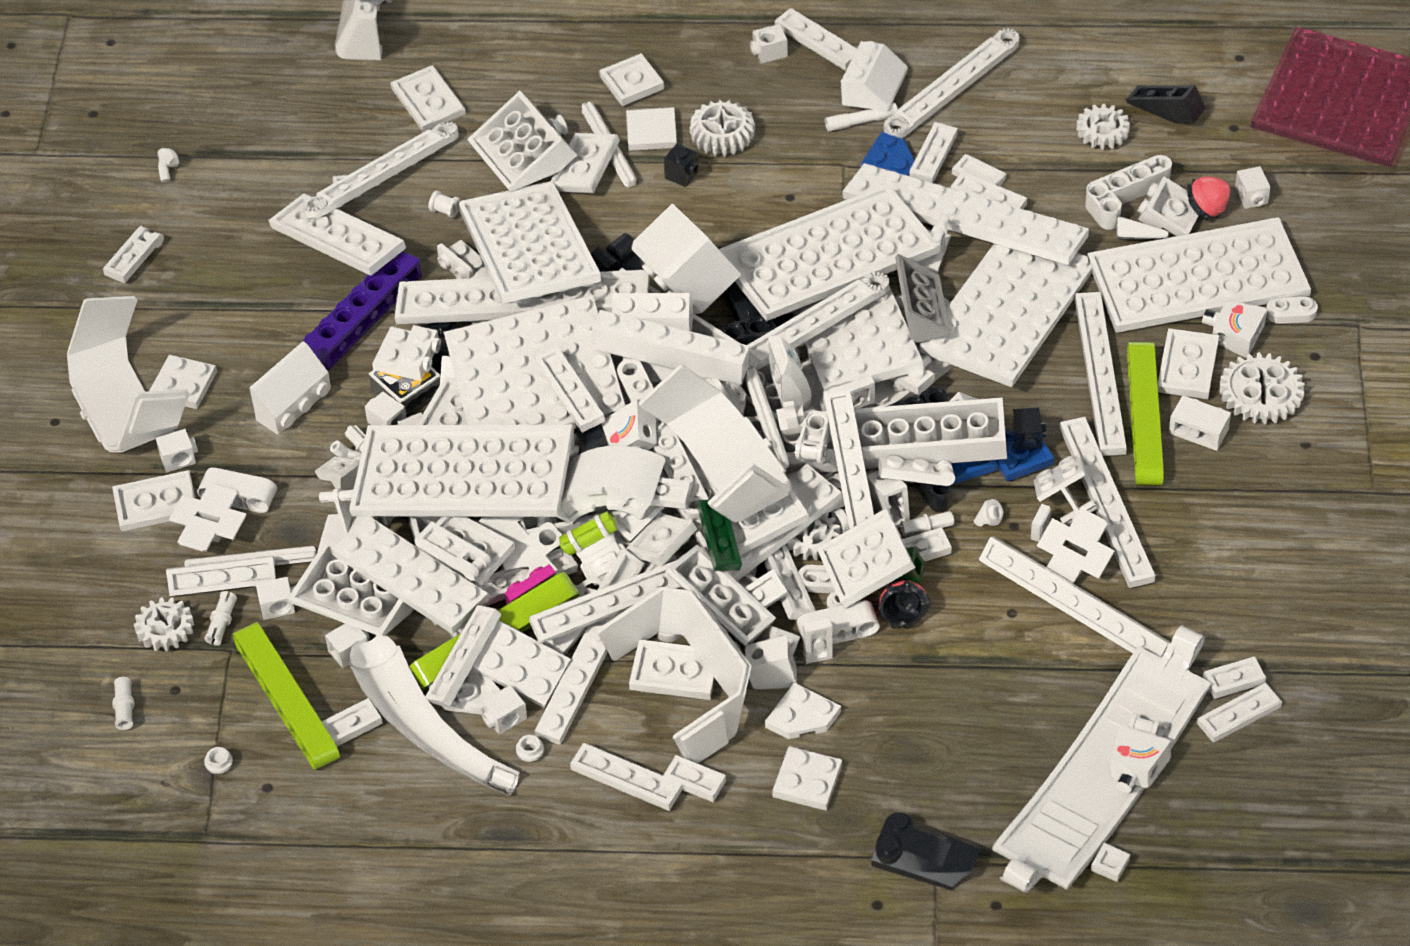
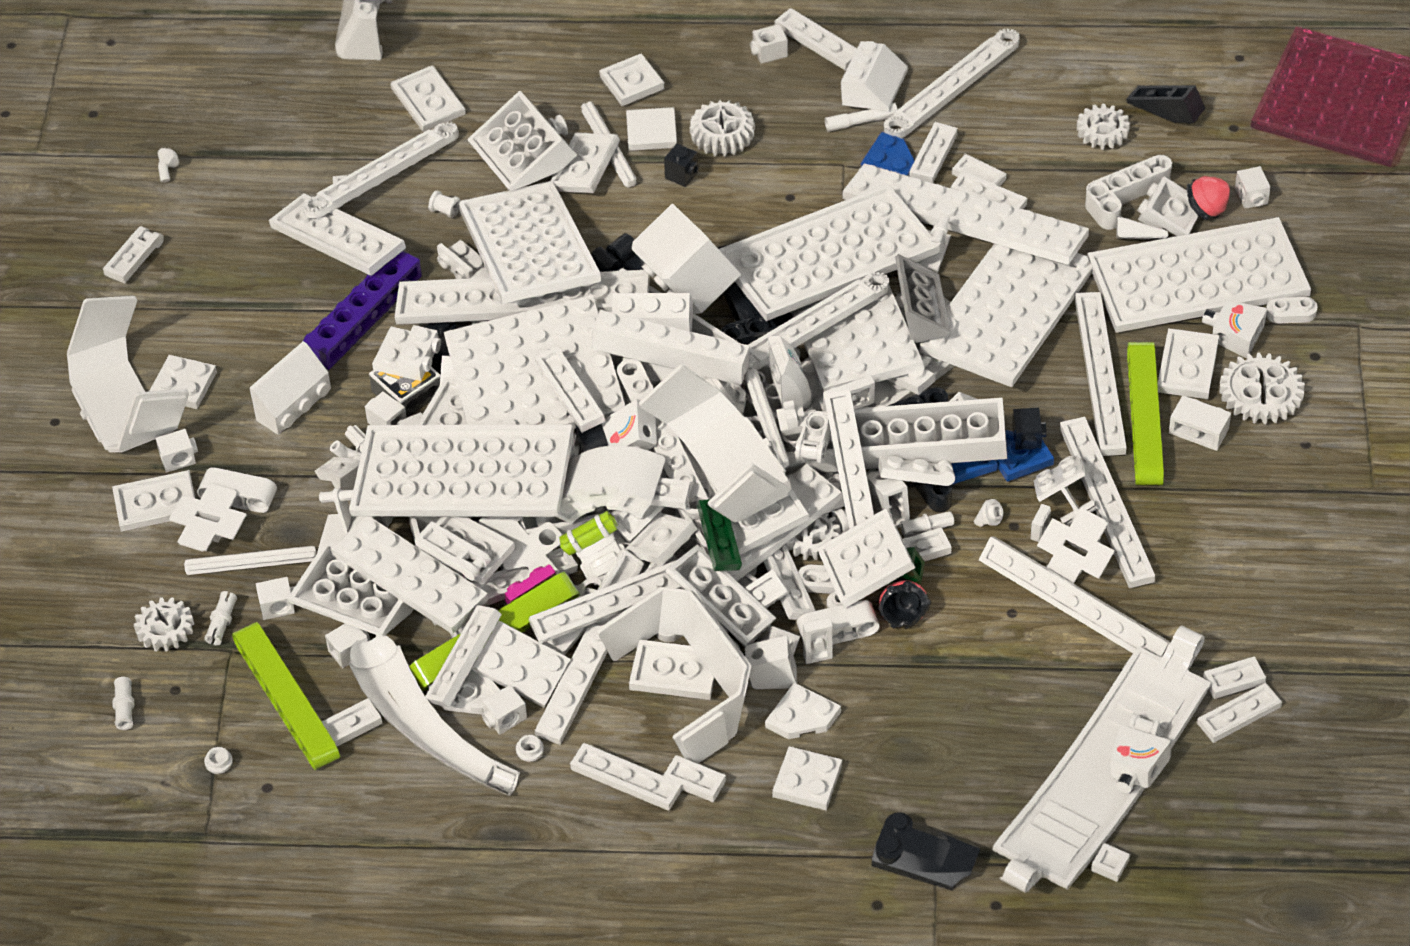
white plate [166,556,276,596] -> none

